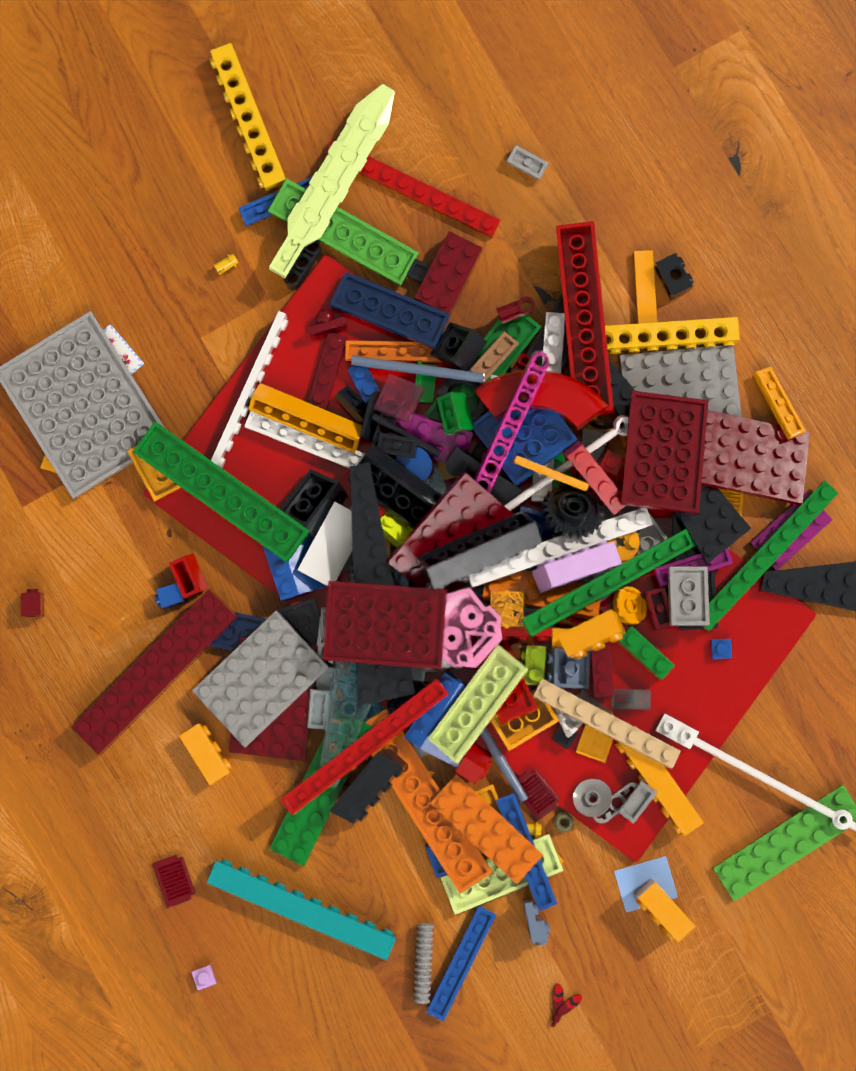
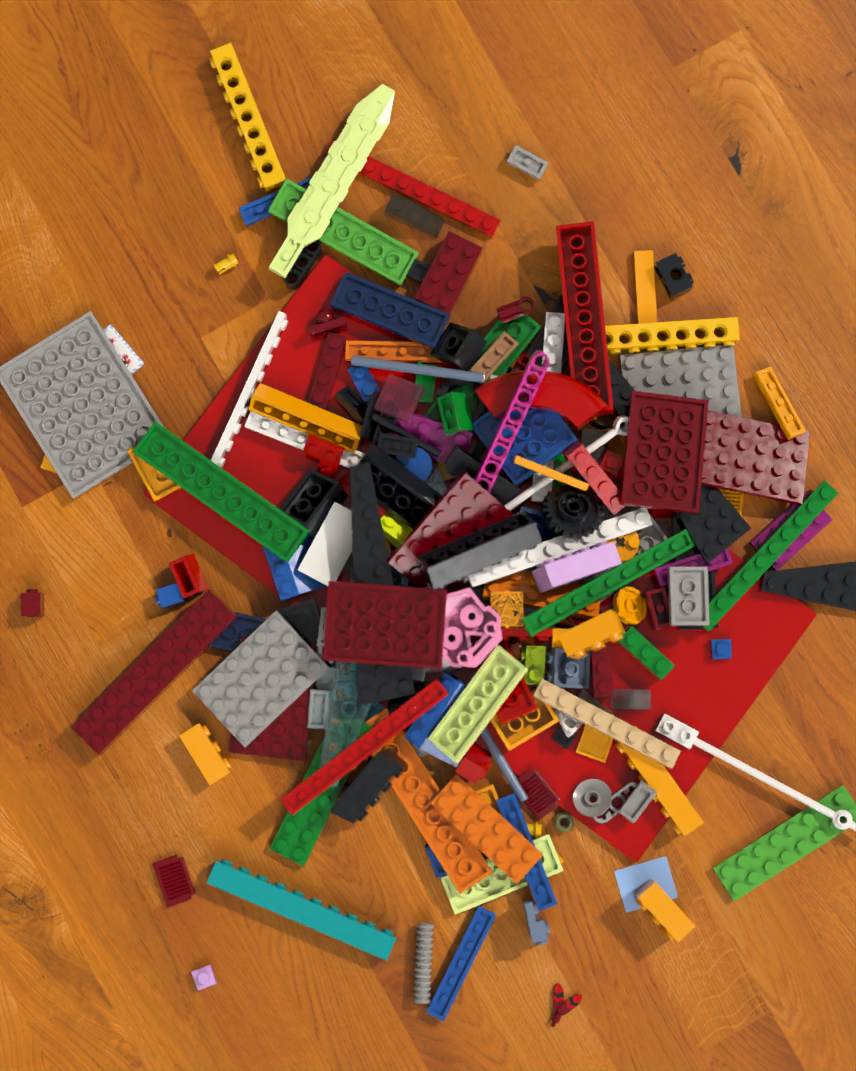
none -> red plate [303,434,345,479]
none -> clear smoke slope [385,194,445,238]

